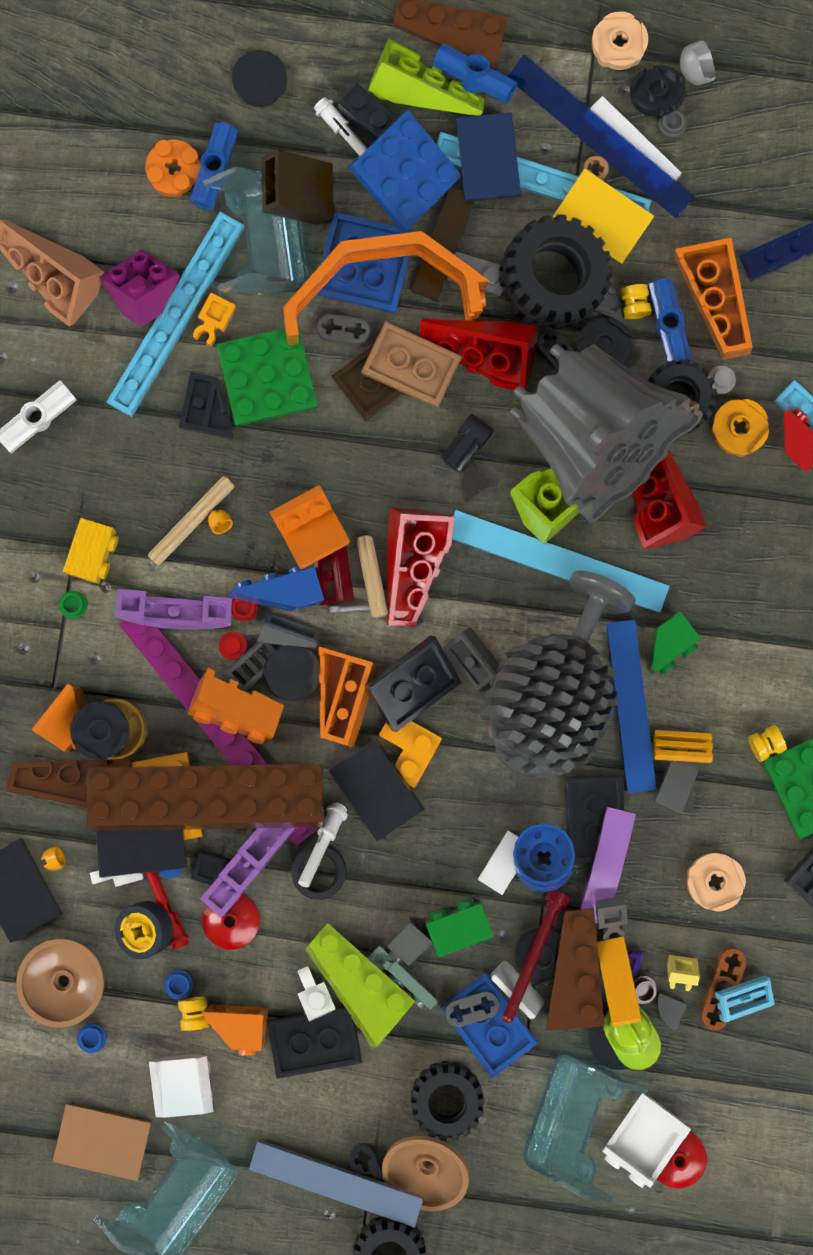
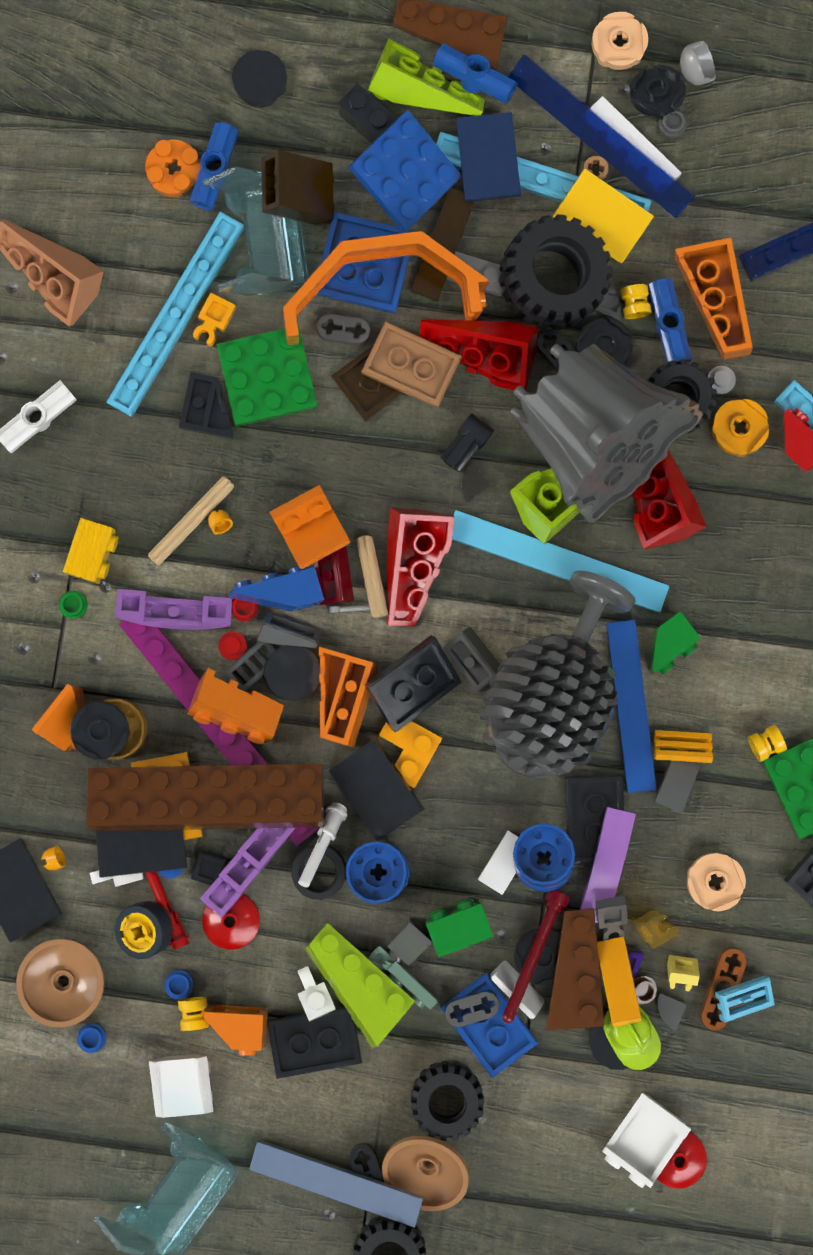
reddish brown wing [6,758,133,808] -> none
medium nougat tile [53,1103,152,1181] -> none
magenta slope [99,250,179,327] -> none
white pin [314,97,367,156] -> none
clear light blue windscreen [523,1055,649,1202] -> none
none -> blue wheel [346,841,410,903]
none -> clear yellow hinge [631,910,681,950]

